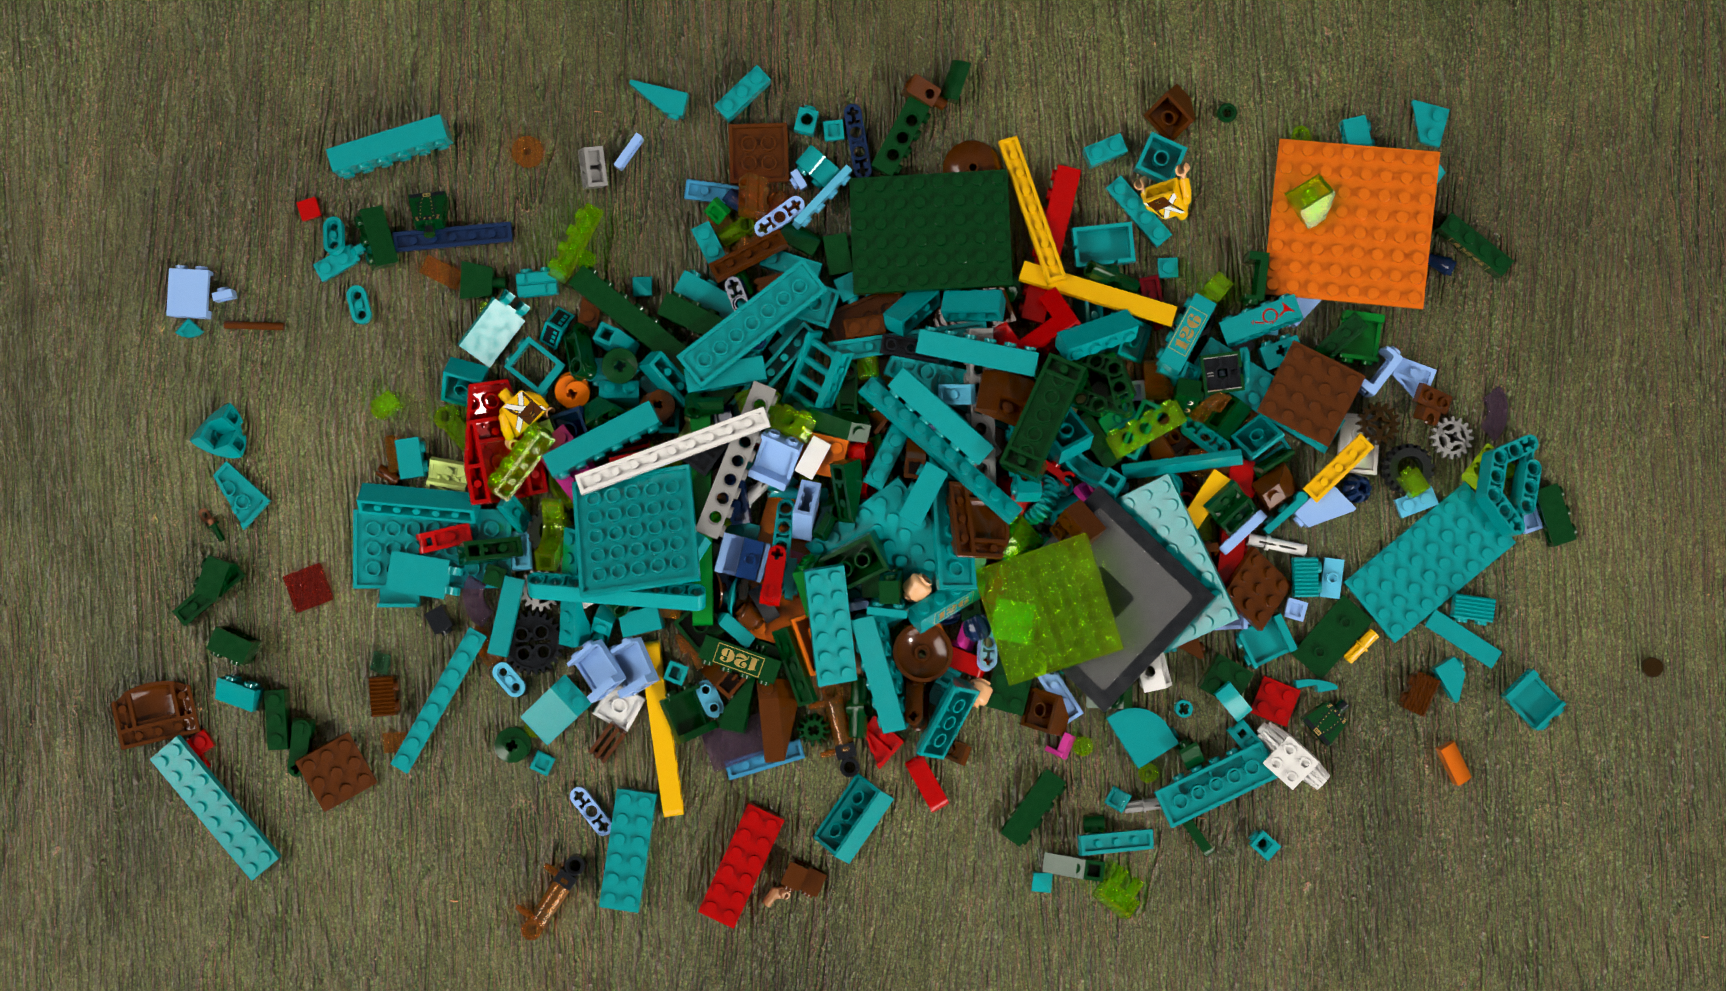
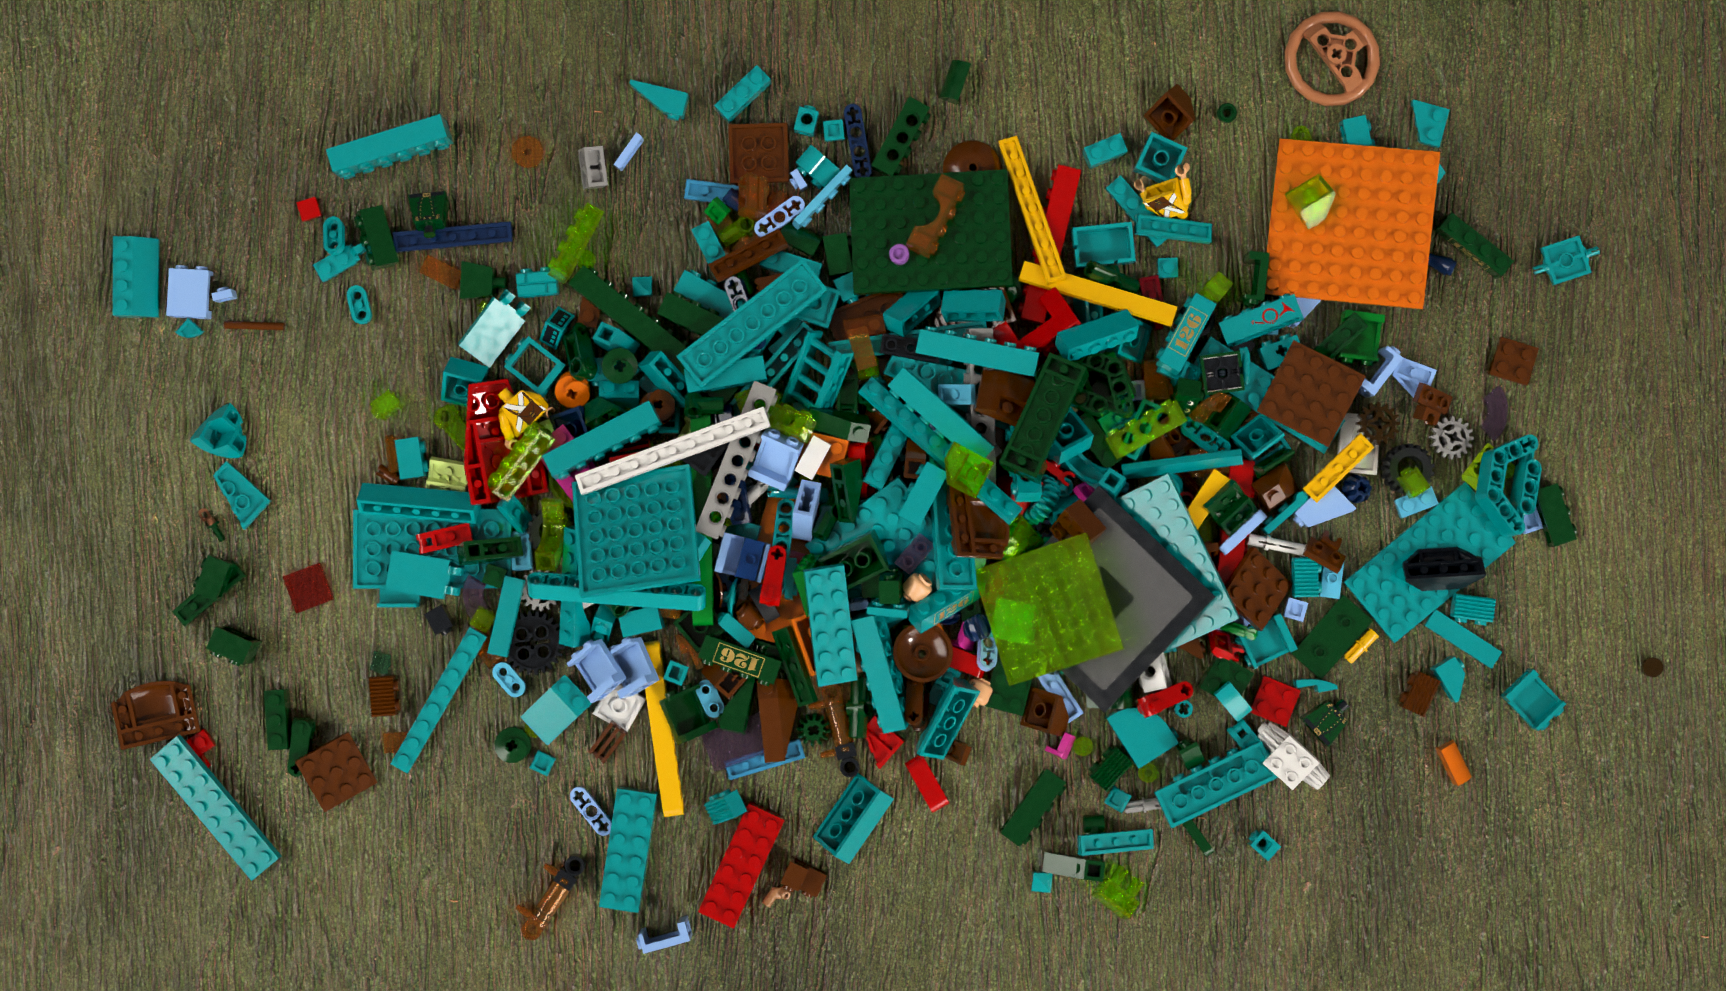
teal slope [215,673,265,712] -> none
reddish brown torso [900,73,948,111] -> none
none -> teal slope [113,236,160,318]
none -> clear neon green tile [469,606,496,634]
none -> light blue panel [636,915,693,954]
none -> teal brick [704,789,747,825]
none -> clear orange slope [847,326,877,371]
none -> medium lavender tile [889,244,909,265]
none -> slope [894,532,933,575]
none -> clear orange arch [906,174,965,259]
none -> clear neon green slope [944,442,994,498]
none -> dark green brick [1088,746,1133,792]
none -> teal tile [1134,214,1212,244]
none -> red piece [1137,681,1193,718]
none -> red plate [1208,629,1244,661]
none -> green axle [1220,622,1258,641]
none -> nougat piece [1284,11,1380,106]
none -> reddish brown plate [1303,530,1346,574]
none -> black wedge [1402,547,1486,591]
none -> reddish brown plate [1488,337,1539,386]
none -> teal plate [1532,236,1600,286]

